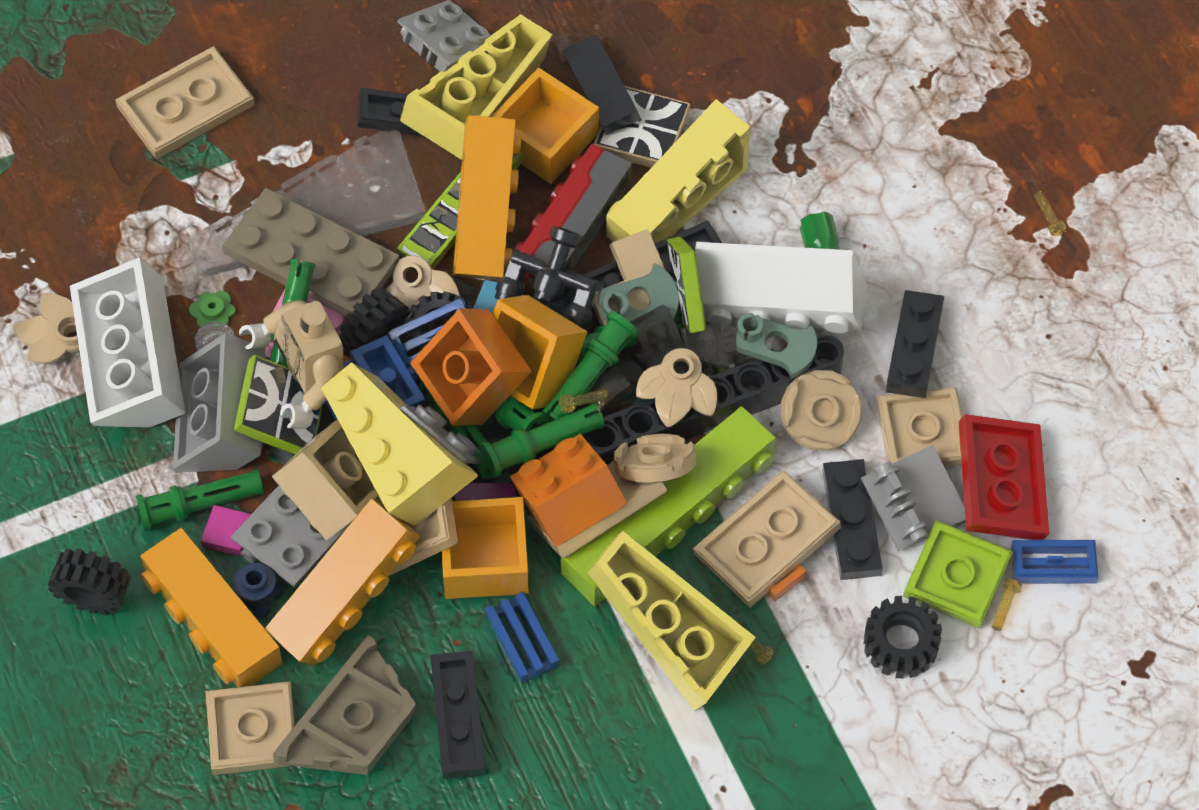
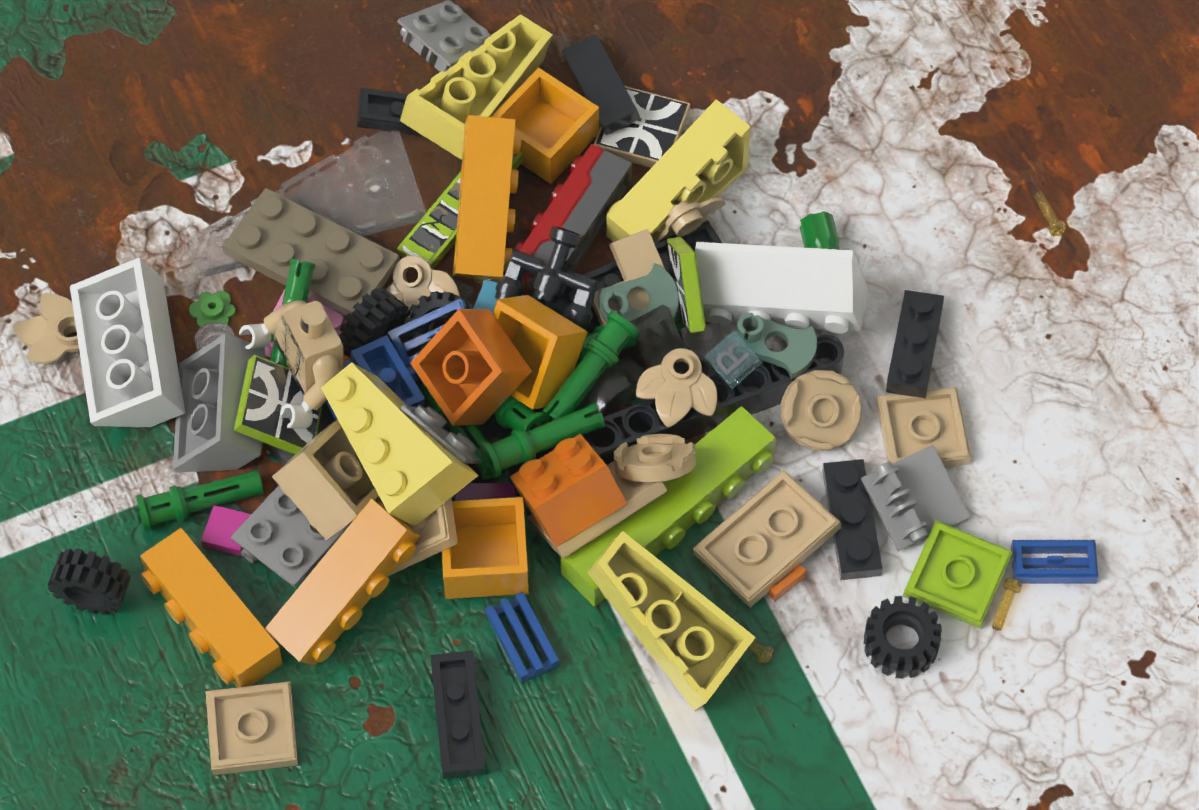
tan tile [115,46,255,160] -> none
dark blue brick [234,563,283,618] -> none
dark tan wing [273,635,416,775] -> none
clear yellow piece [559,388,608,413] -> none
red plate [958,414,1050,540] -> none
none -> tan plate [657,197,726,242]
none -> clear light blue tile [704,330,762,389]

